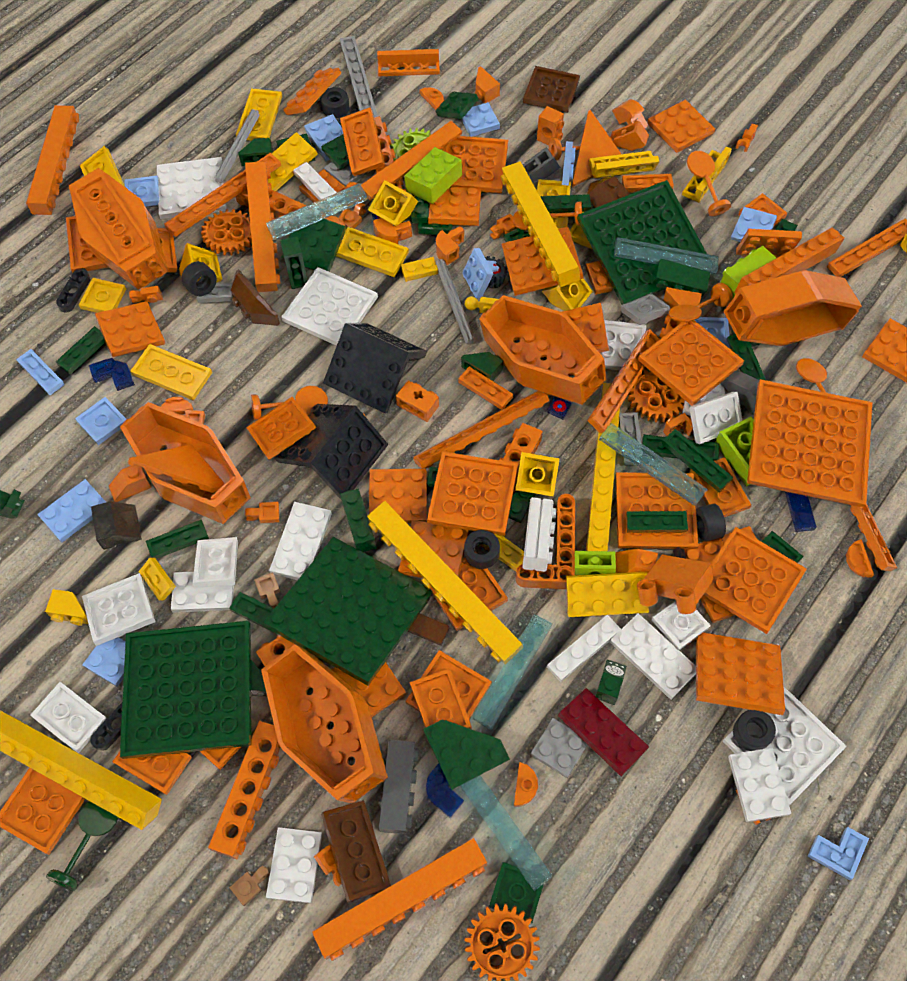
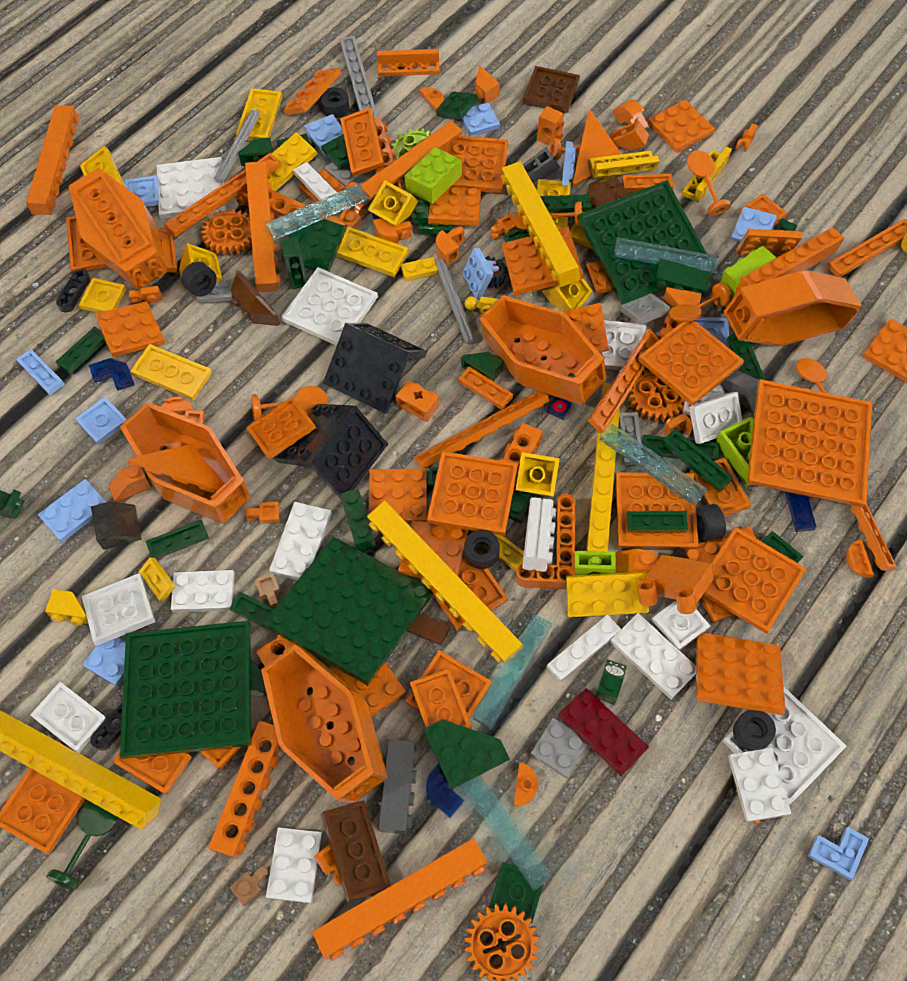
white plate [193,537,238,588] -> none

